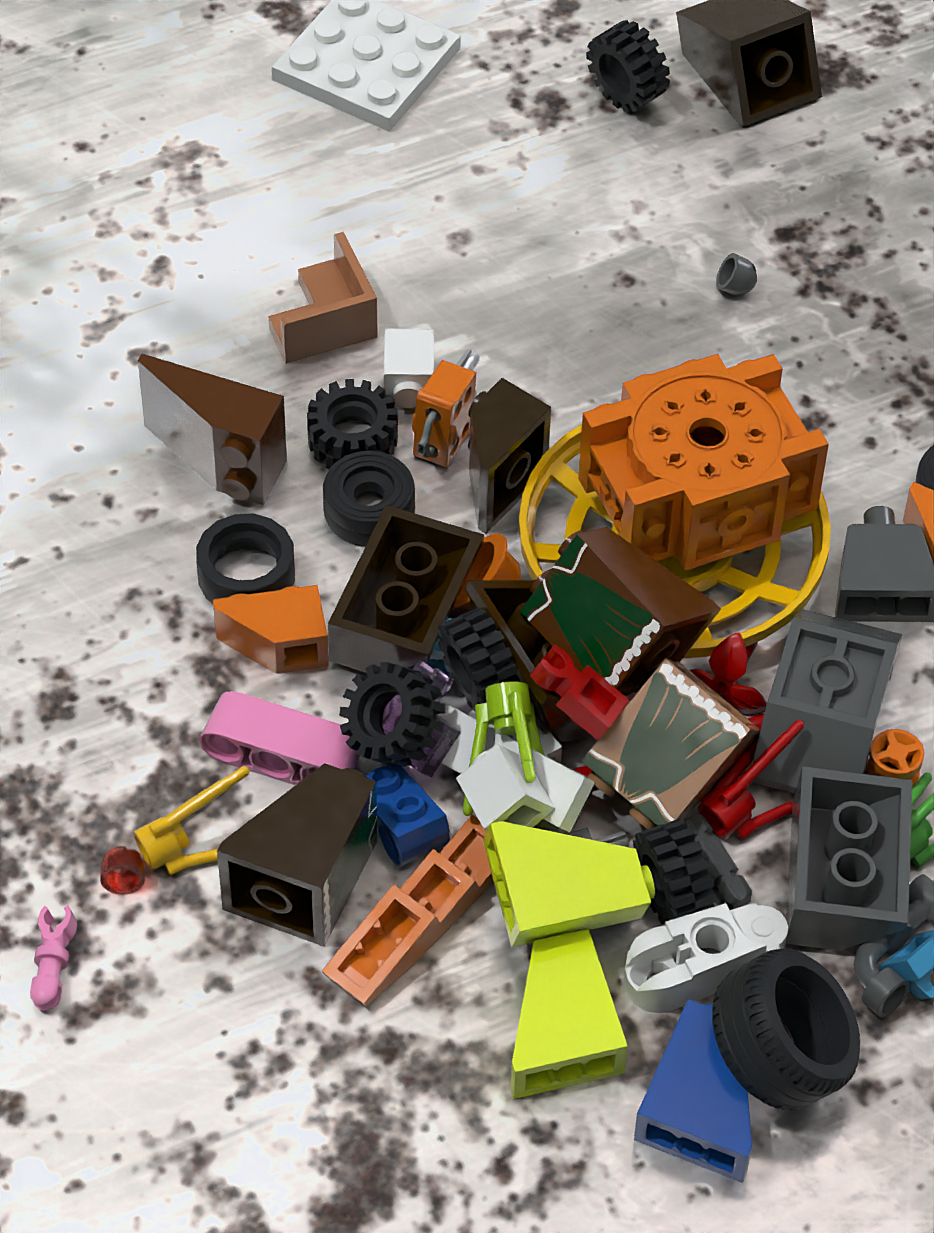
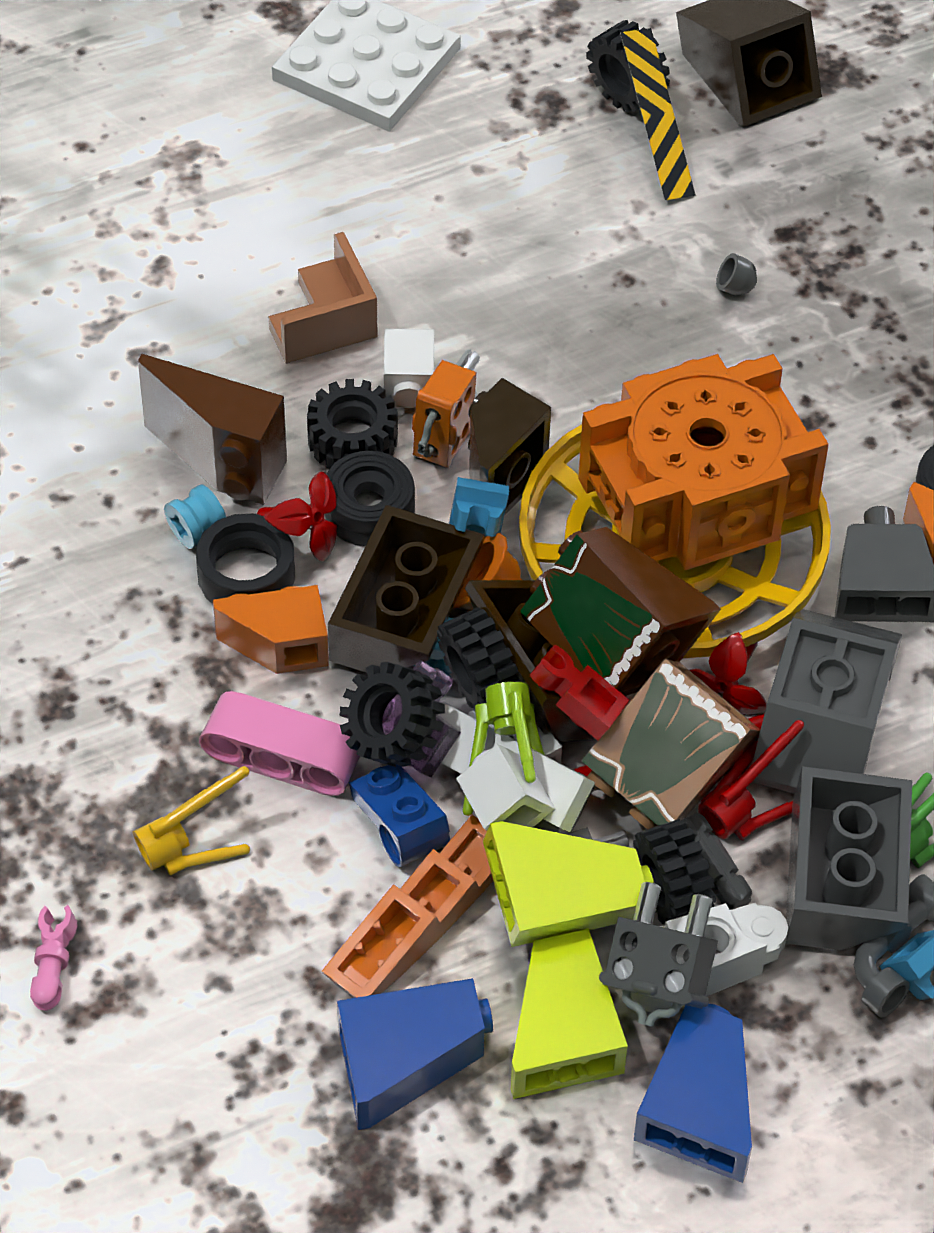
clear red hinge [100,845,145,895] -> none
dark brown slope [217,763,377,947] -> none
black tyre [712,948,860,1110] -> none
orange wheel [865,729,925,786] -> none
none -> medium azure wheel [164,484,226,549]
none -> red plant [257,472,337,562]
none -> blue slope [337,978,493,1130]
none -> dark azure tile [449,477,509,537]
none -> dark grey piece [599,882,718,1027]
none -> sticker [620,28,696,200]

